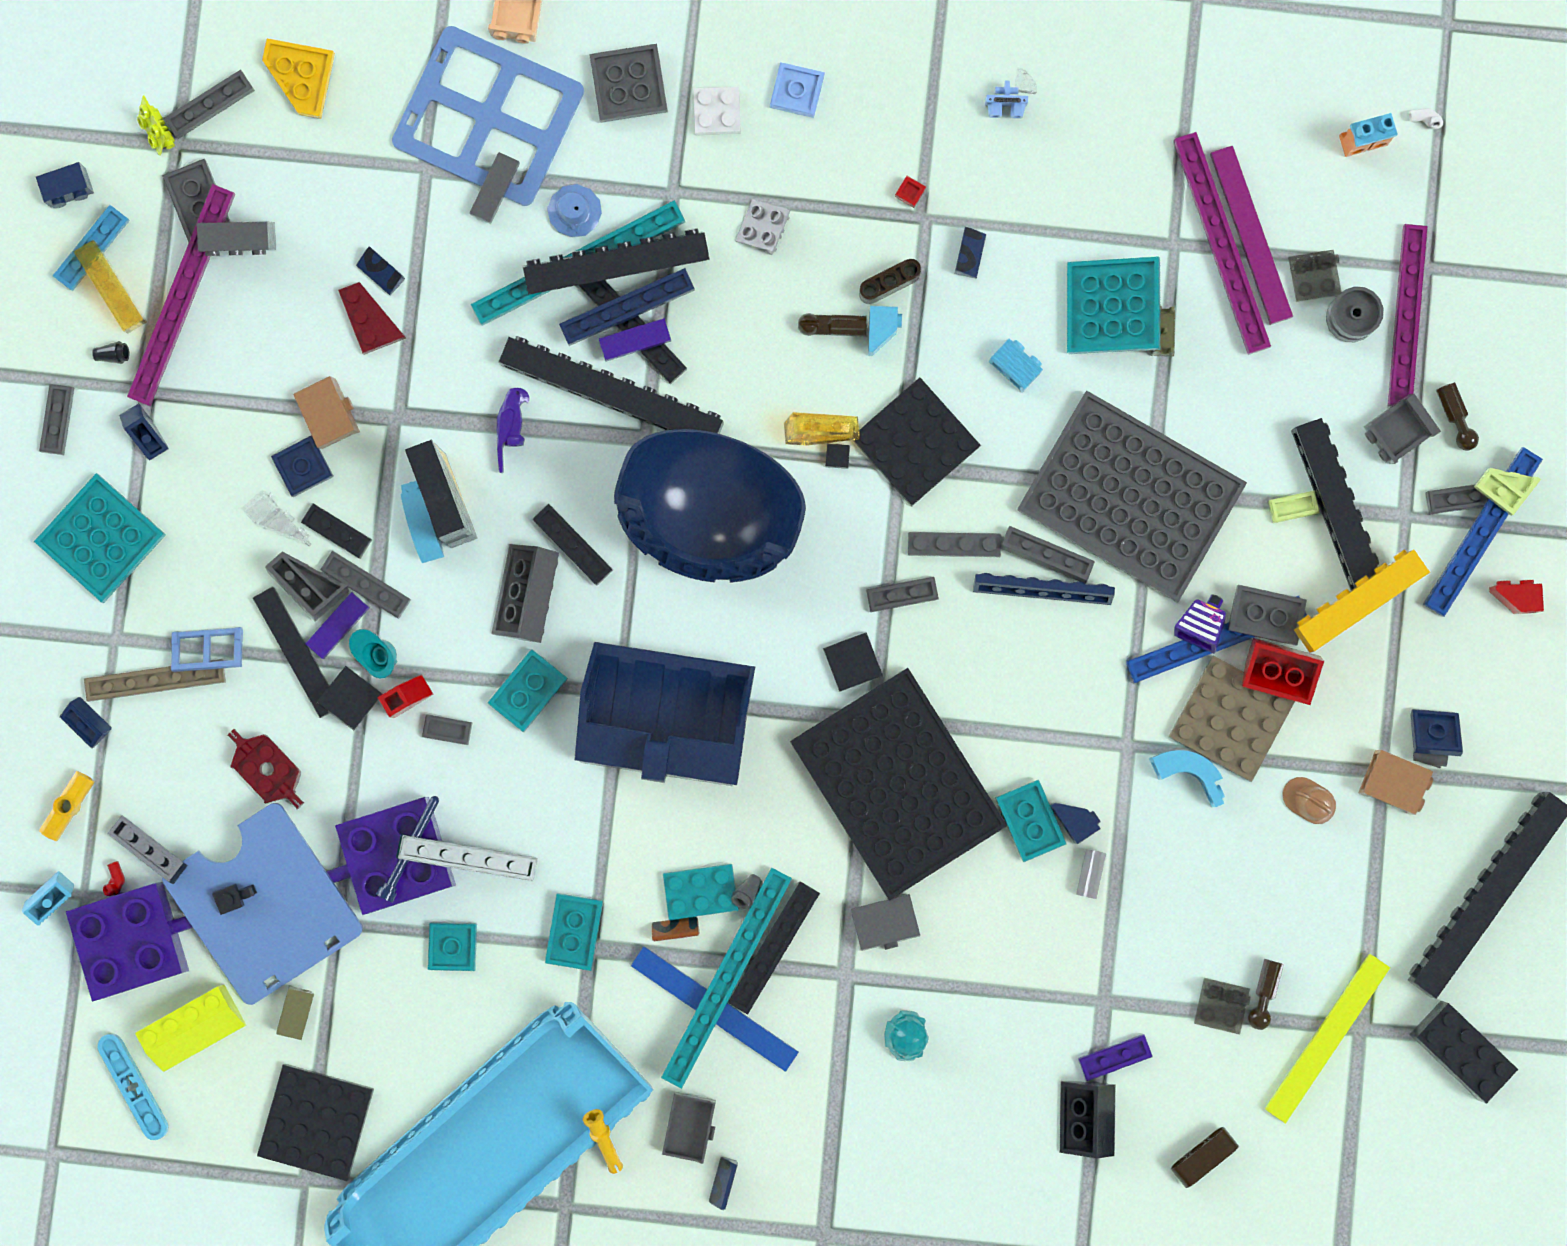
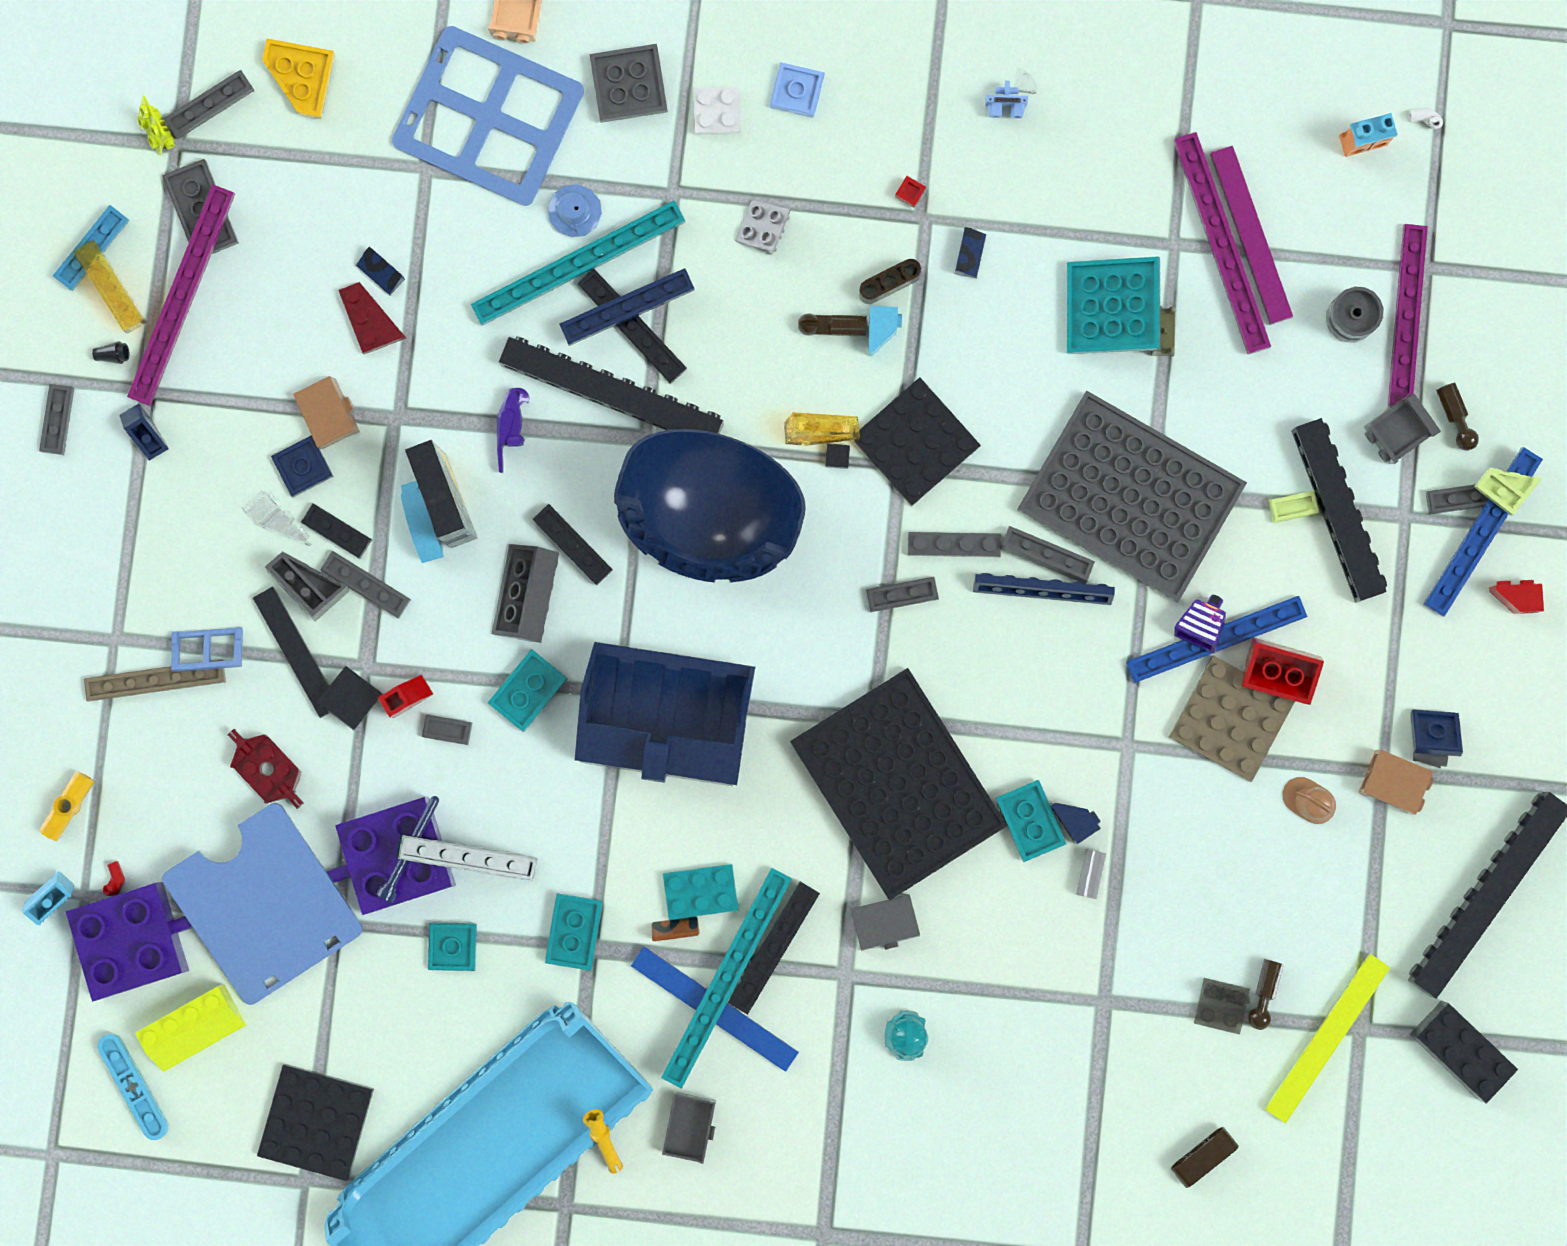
teal plate [34,473,166,603] -> none
dark blue brick [36,162,94,208] -> none
dark blue slope [60,697,112,749] -> none
plate [107,815,188,884] -> none
dark grey wedge [197,221,276,256] -> none
black plate [212,884,257,915] -> none
olive hinge [276,985,314,1040] -> none
dark purple tile [305,592,370,659] -> none
teal piece [349,629,397,679] -> none
dark grey tile [469,152,520,224] -> none
black brick [522,228,710,295] -> none
dark purple tile [599,318,671,362] -> none
dark blue slope [709,1157,738,1211] -> none
dark grey cone [732,874,762,909] -> none
black tile [823,632,883,692] -> none
medium azure brick [989,339,1043,393] -> none
black slope [1059,1081,1116,1159] -> none
dark purple tile [1078,1034,1153,1081] -> none
medium azure arch [1149,750,1225,807] -> none
dark grey plate [1227,584,1307,646] -> none
clear smoke hinge [1288,249,1342,302] -> none
yellow brick [1294,549,1430,653] -> none

